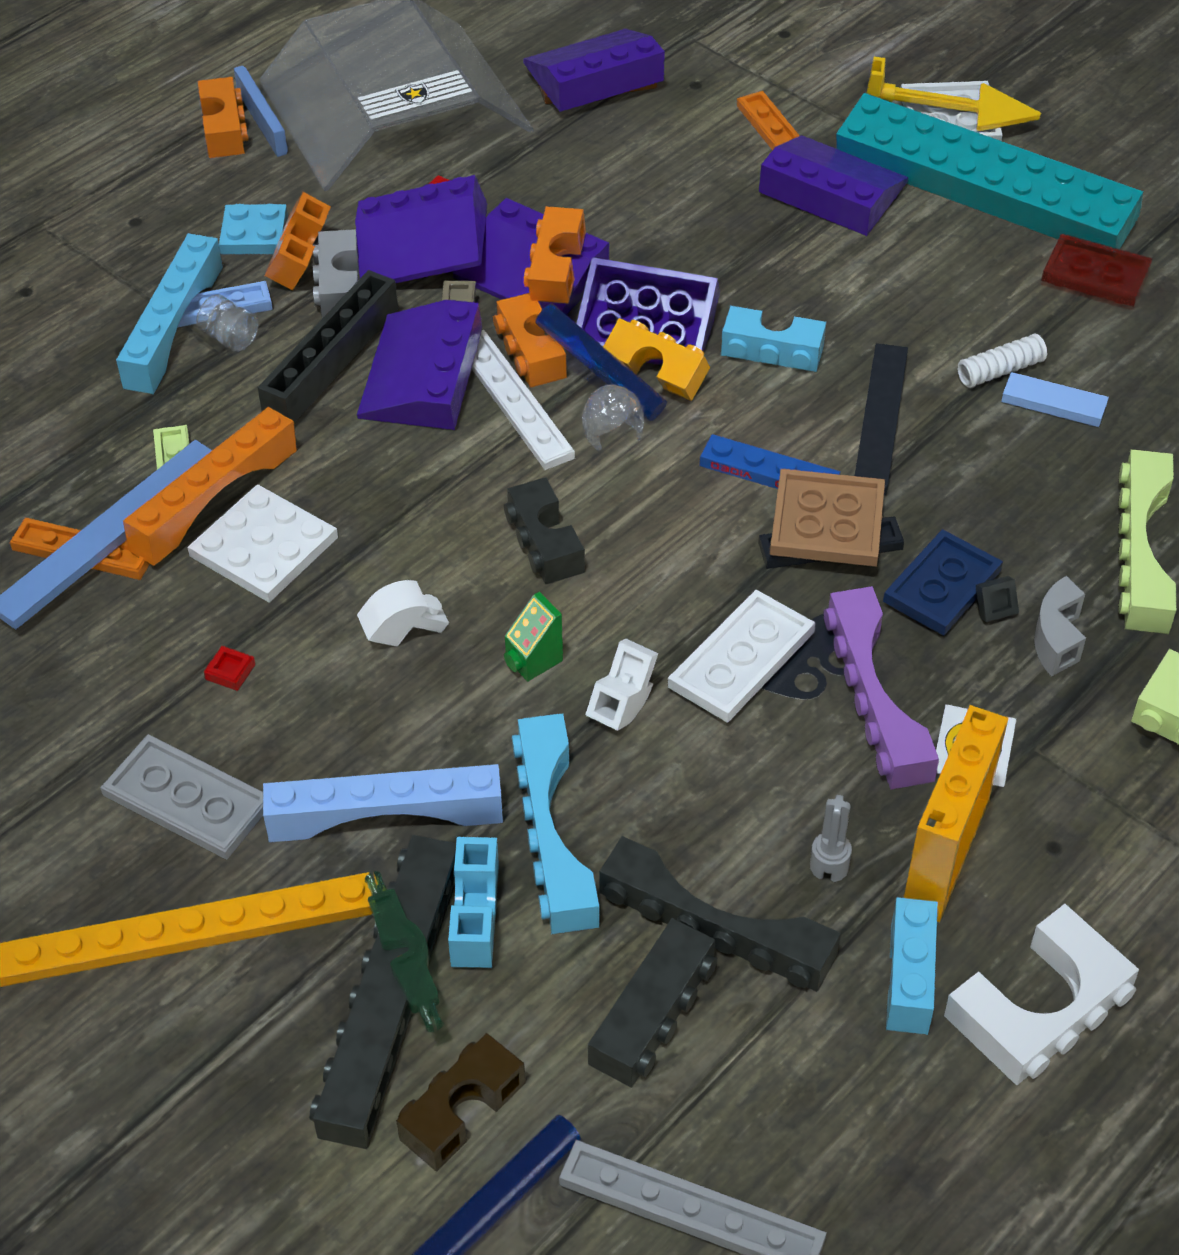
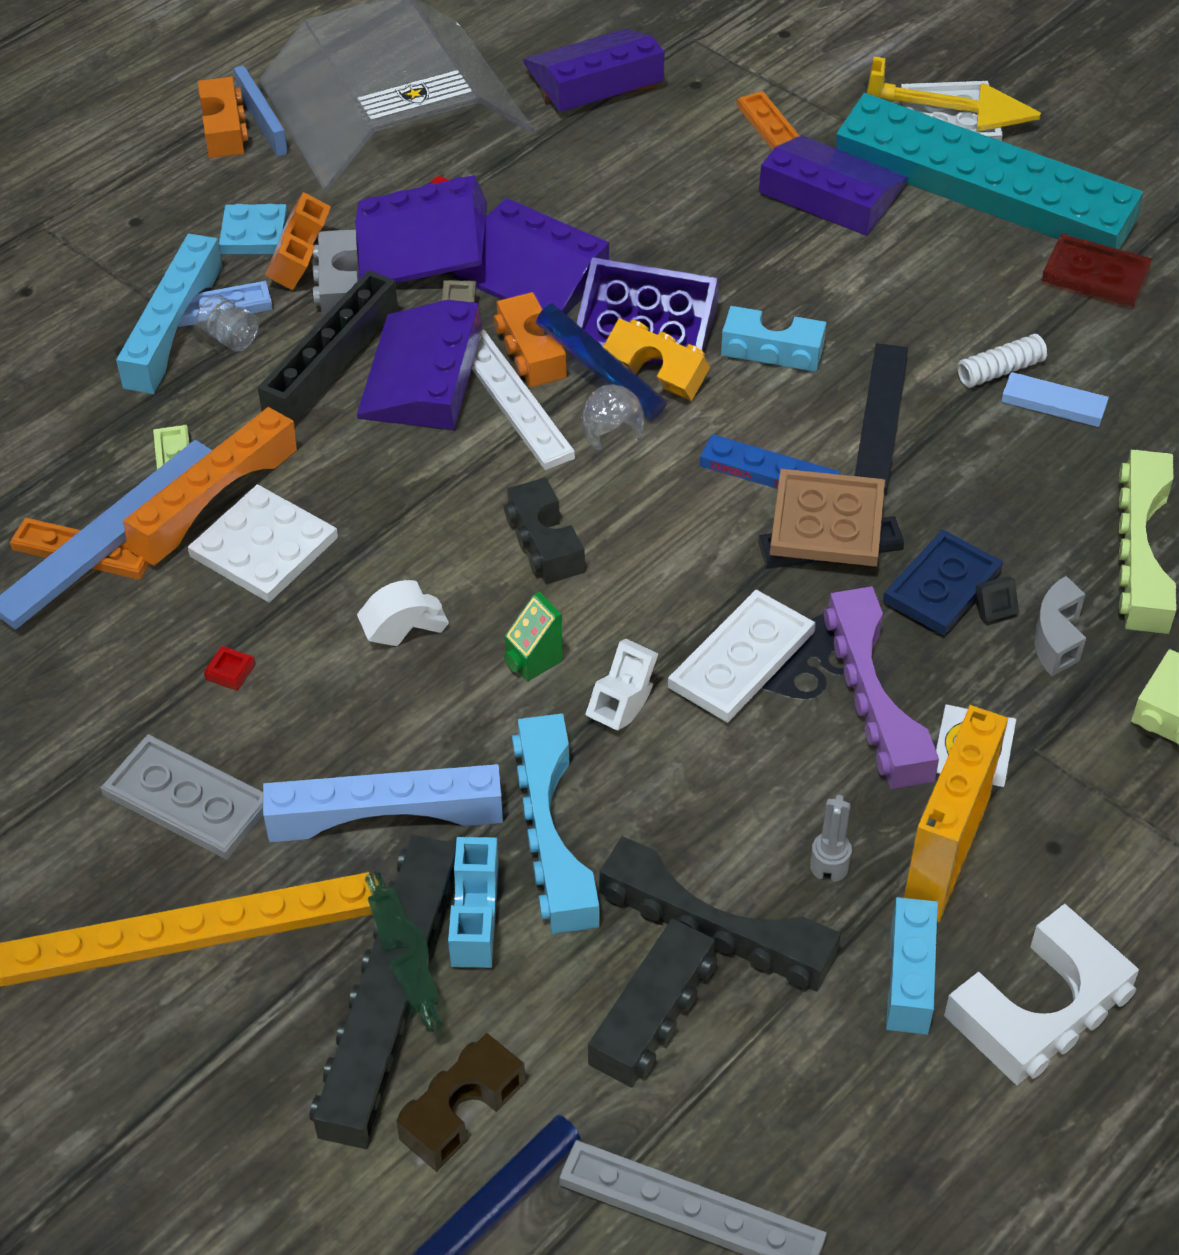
orange arch [524,206,586,304] -> none

